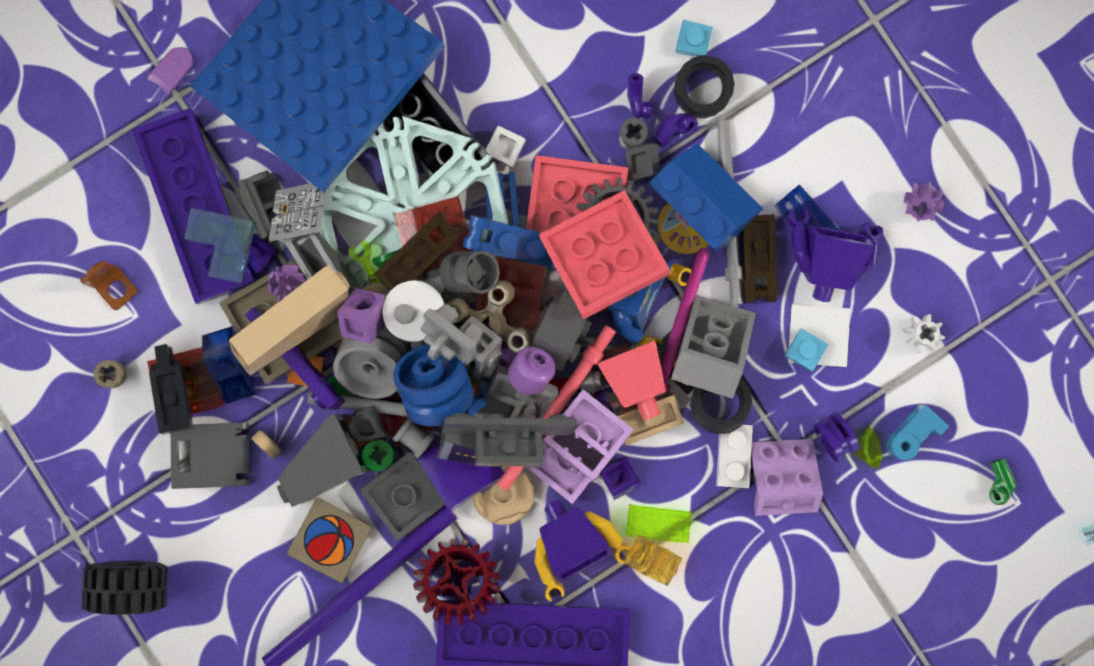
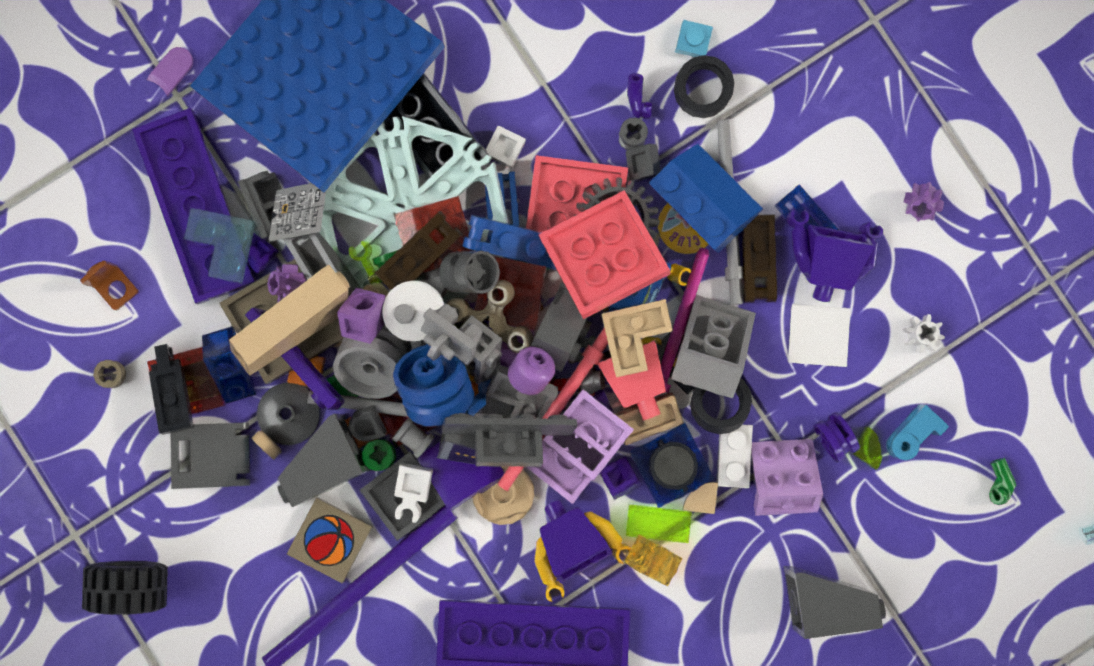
dark red gear [413,538,500,626] -> none
dark purple arm [652,113,698,147] -> none
medium azure plate [784,329,829,372] -> none
none -> dark grey dish [257,383,320,445]
none -> white plate [394,463,433,523]
none -> tan plate [602,299,673,377]
none -> piece [629,422,715,508]
none -> tan tile [682,482,718,514]
none -> dark grey slope [784,566,886,639]

